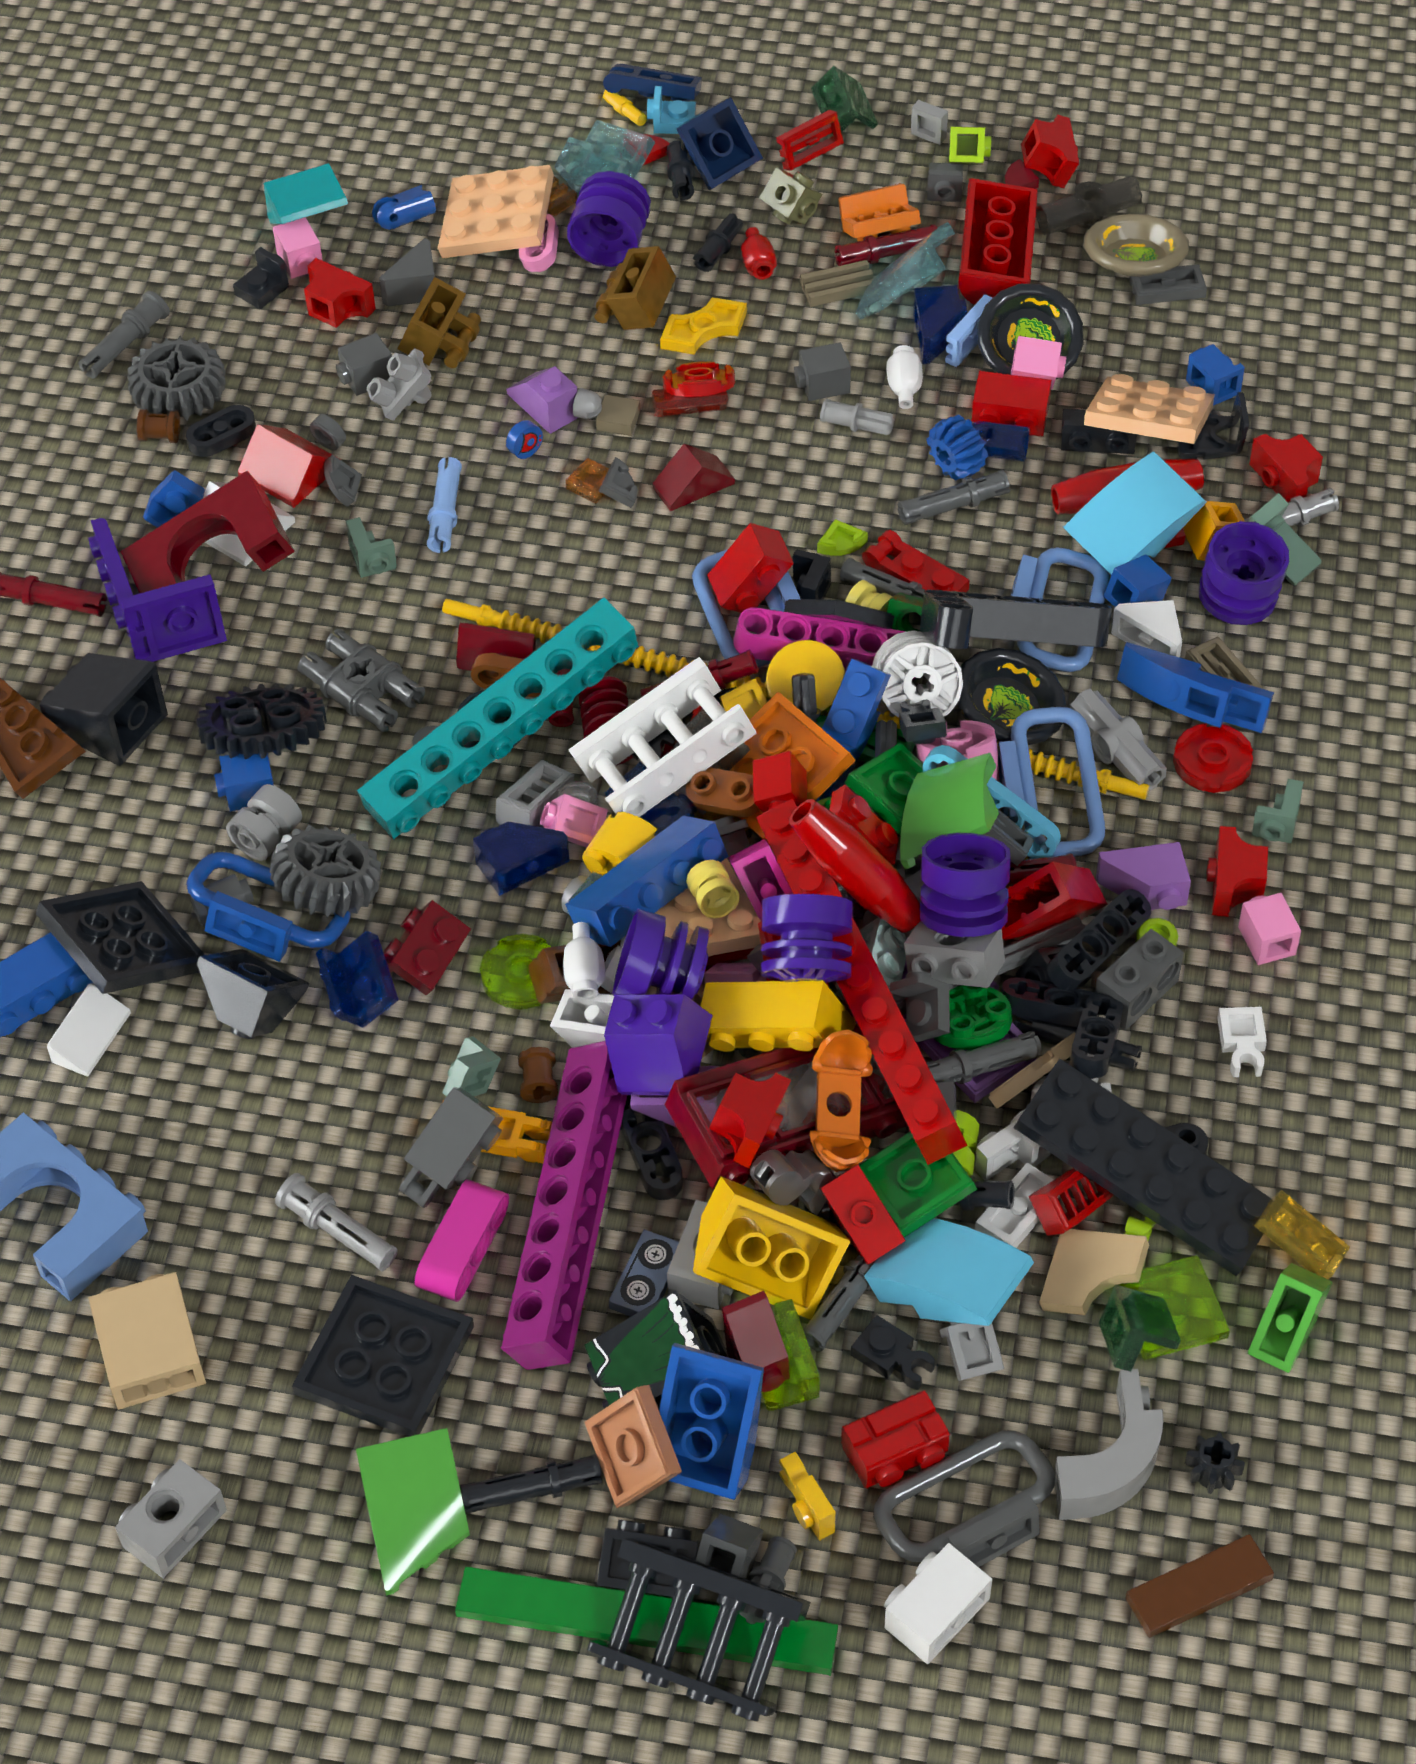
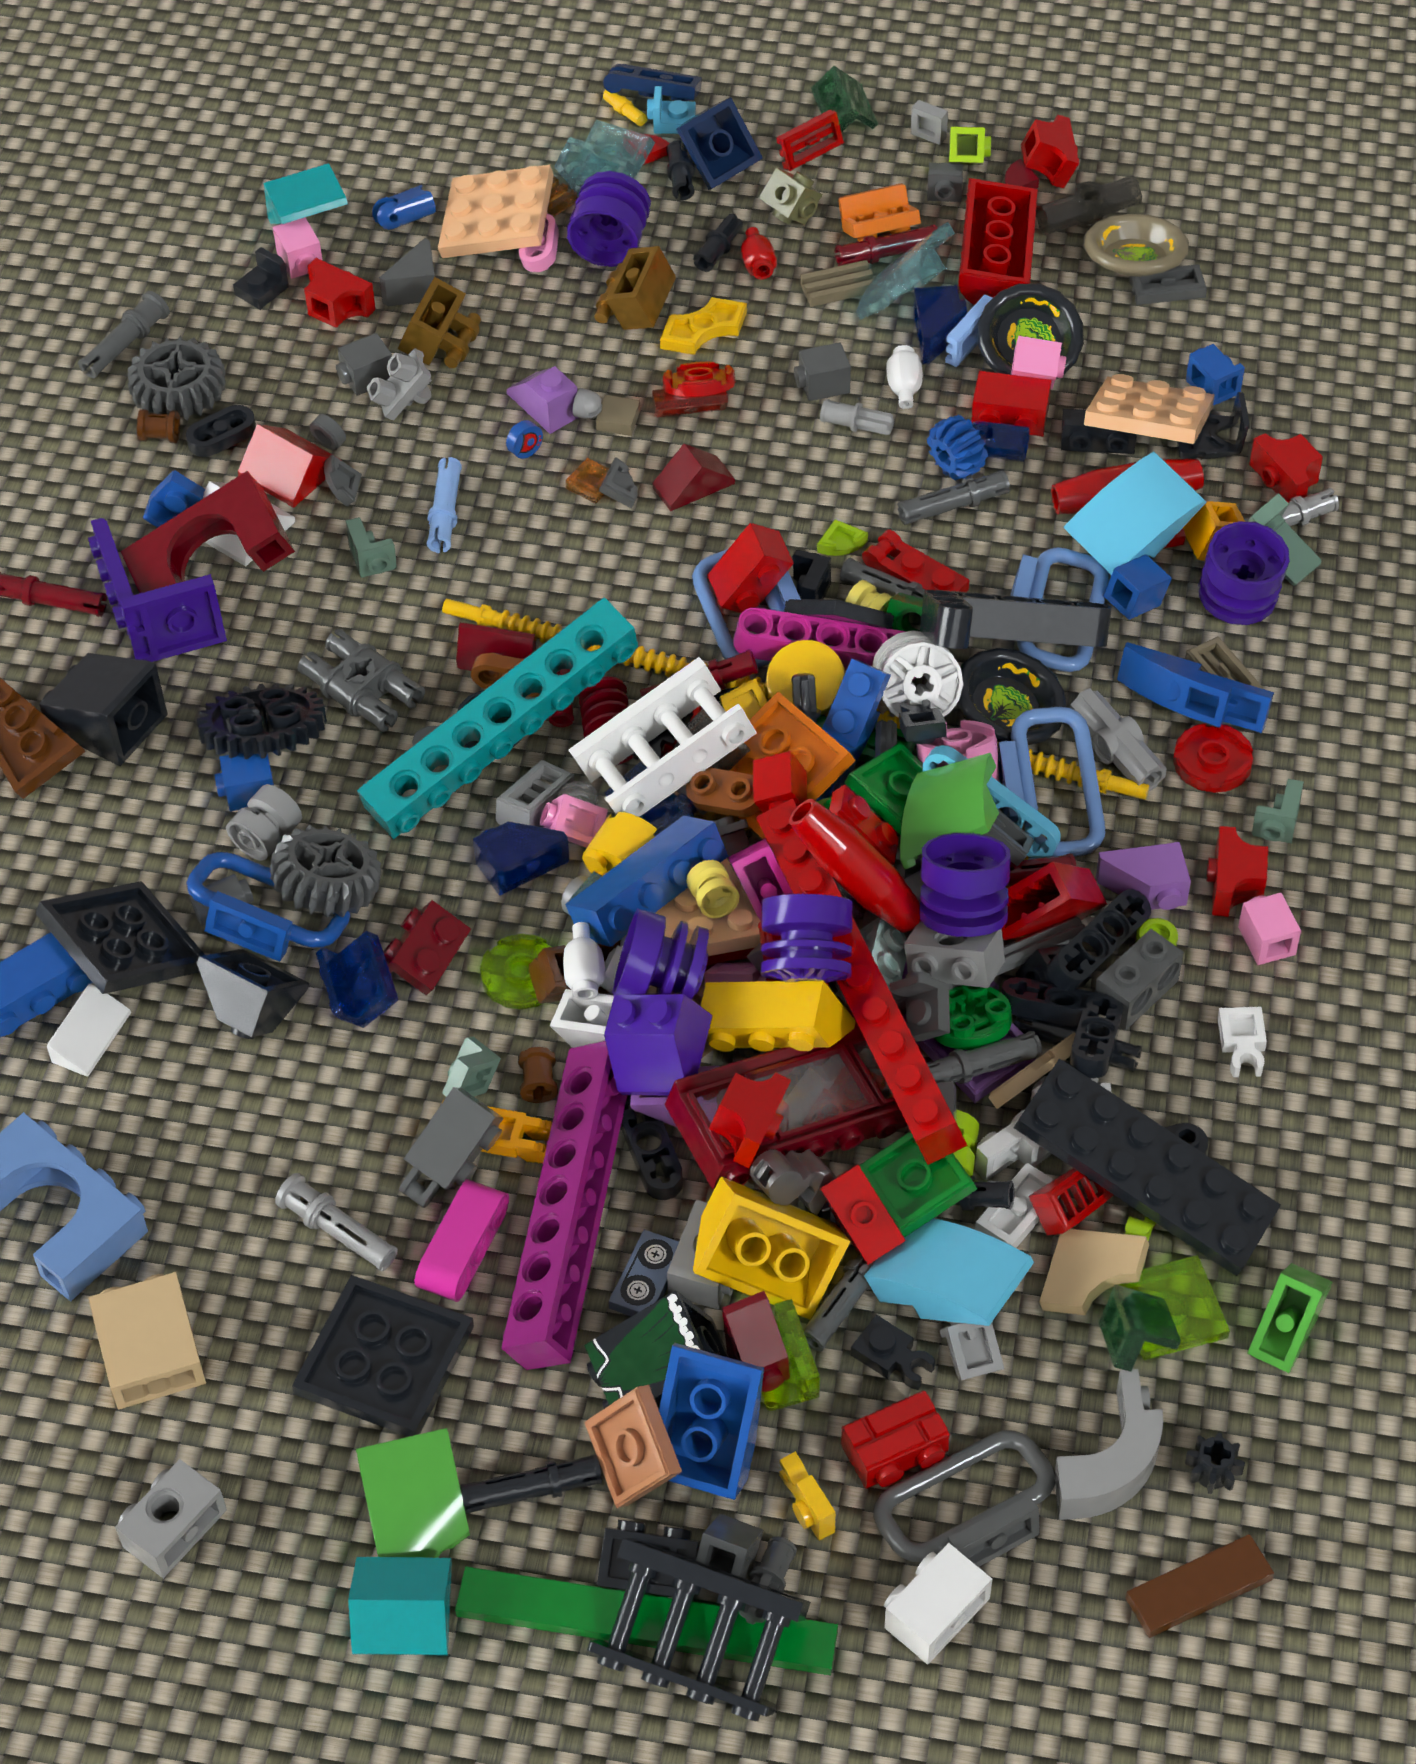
orange piece [810,1030,873,1172] -> none
white slope [1111,600,1182,657] -> none
clear yellow plate [1254,1190,1350,1279] -> none
none -> teal slope [348,1557,452,1656]

